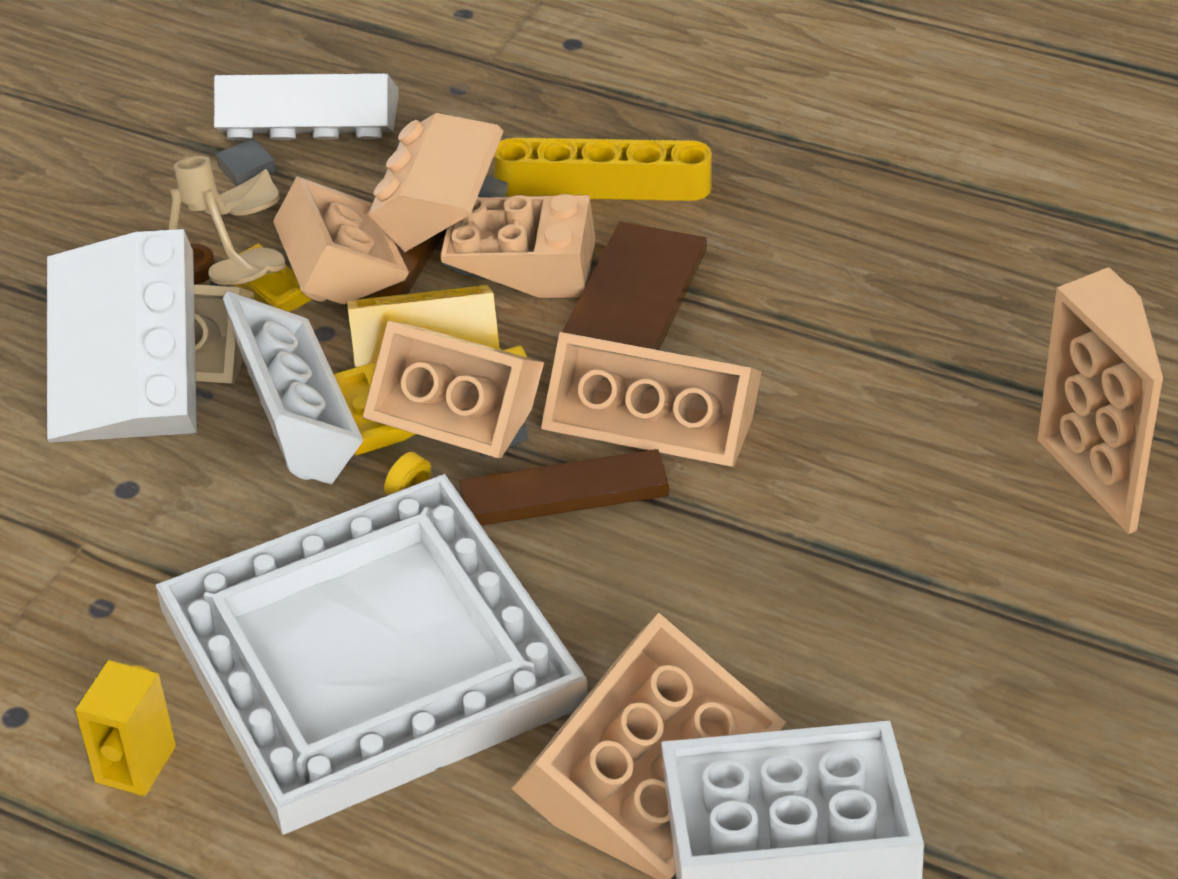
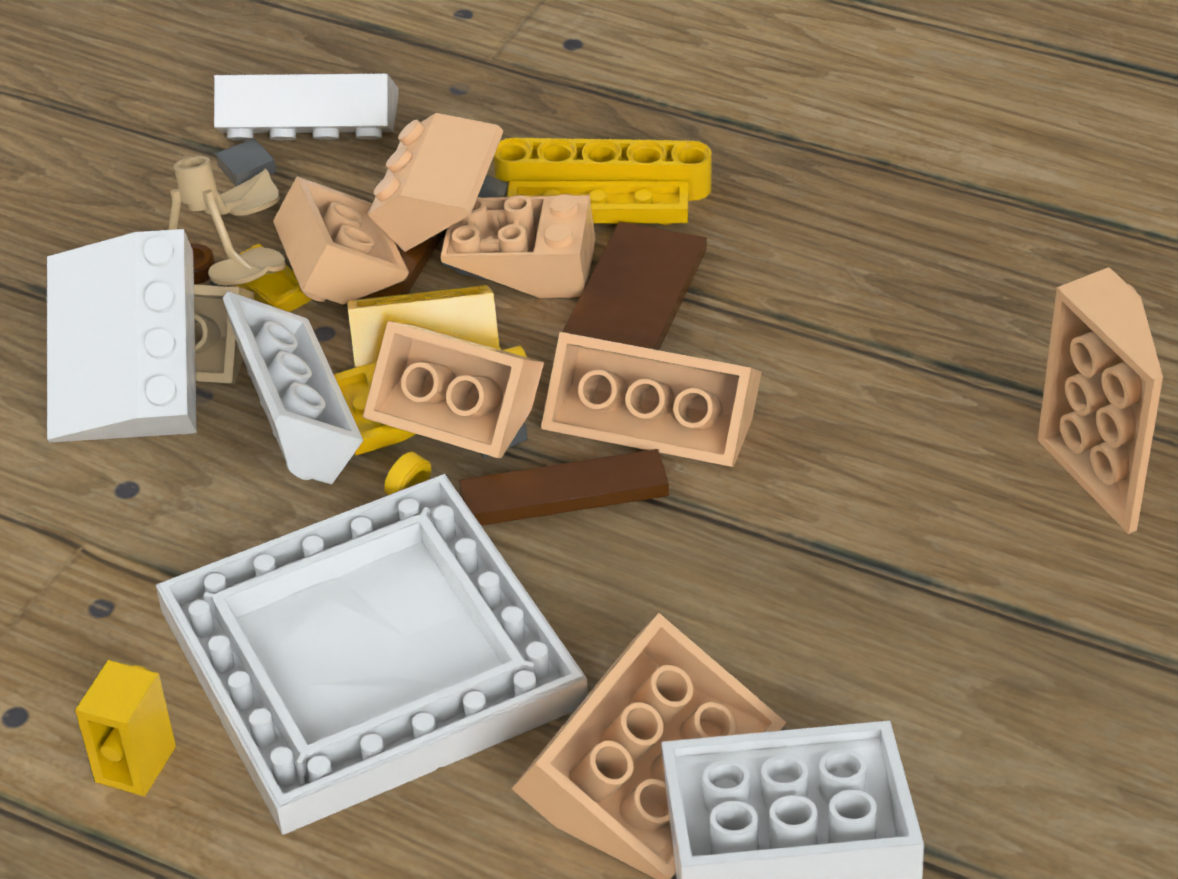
none -> yellow plate [507,181,689,225]

